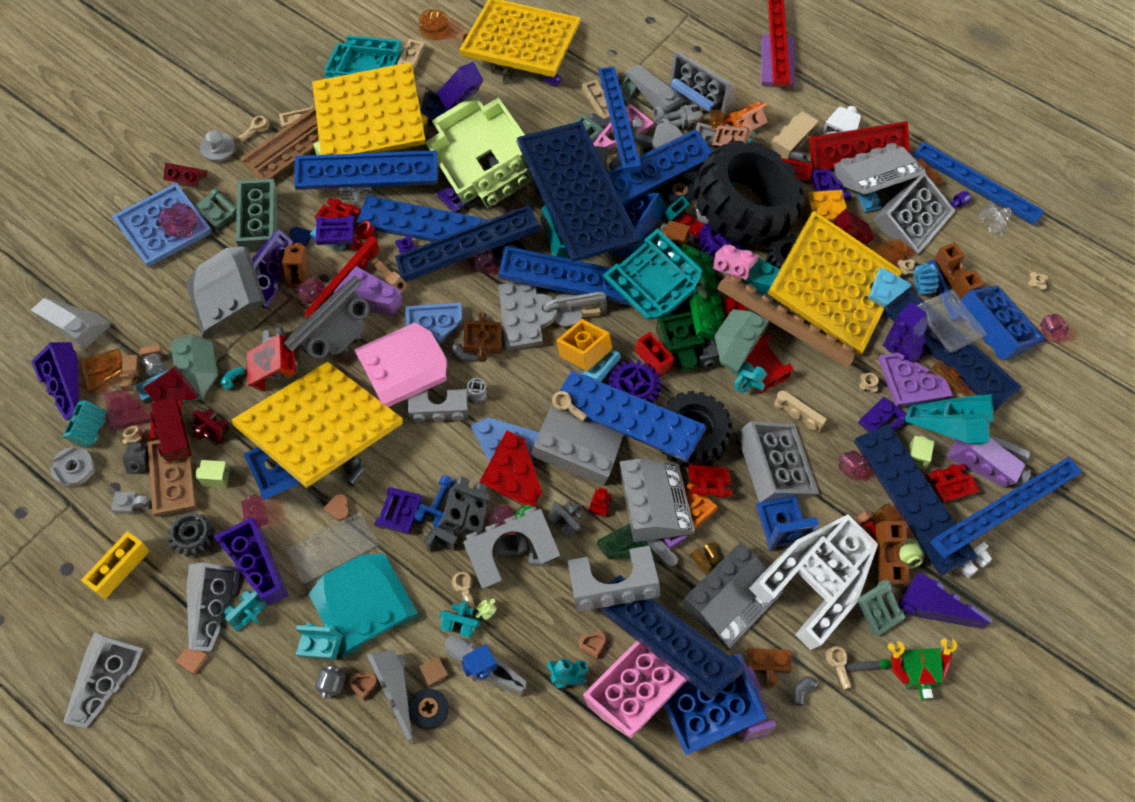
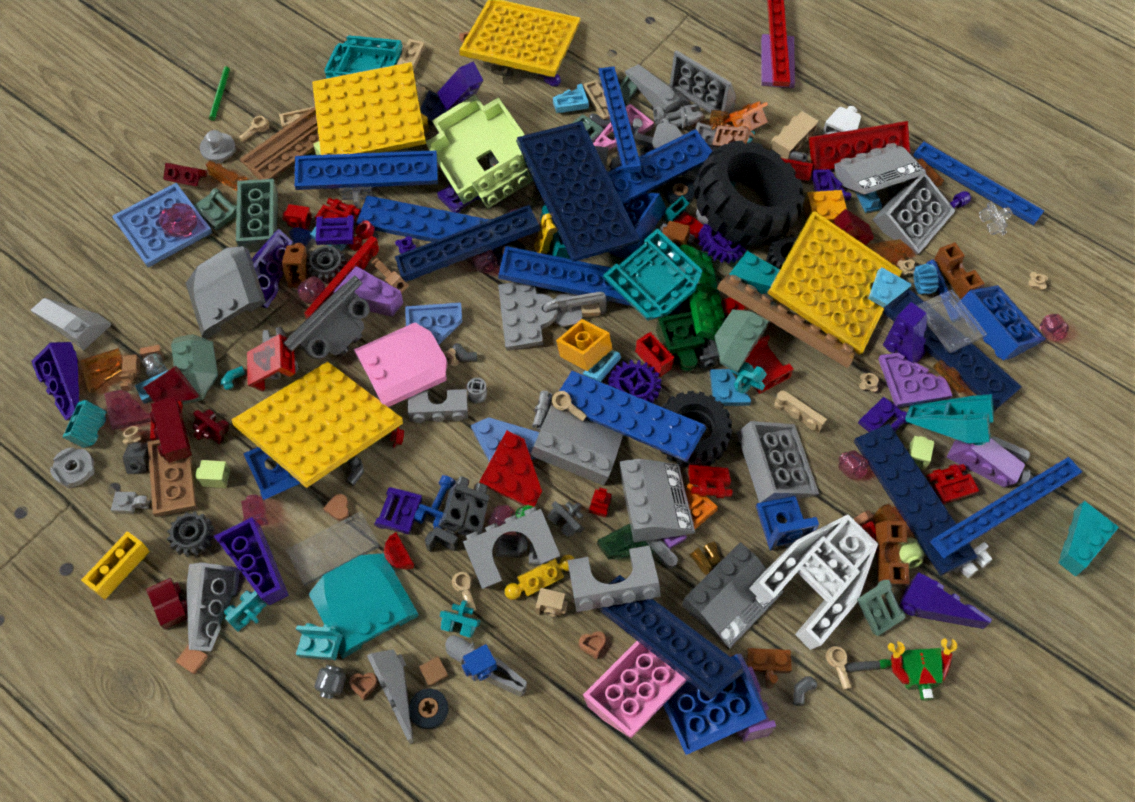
light grey wedge [63,632,143,729] -> none
clear orange head [419,9,449,40] -> none
reddish brown plate [463,312,502,362] -> none
yellowish green plate [475,598,497,620] -> none
teal hips [546,658,589,689] -> none
medium blue axle [671,78,714,111] -> none
bright pink bracket [713,245,758,279] -> none
none -> dark red brick [146,577,188,630]
none -> clear orange plate [205,160,248,191]
none -> green bar [209,66,230,121]
none -> red brick [282,204,312,232]
none -> dark grey gear [306,245,347,283]
none -> red plate [383,532,414,570]
none -> red plate [390,427,404,448]
none -> tan plate [442,348,459,369]
none -> yellow plate [504,555,575,600]
none -> light grey pin [532,391,552,430]
none -> yellow plate [534,213,558,254]
none -> tan brick [535,588,568,617]
none -> medium azure wing [553,84,589,113]
none -> dark azure wing [710,369,751,406]
none -> teal wedge [1058,501,1119,577]

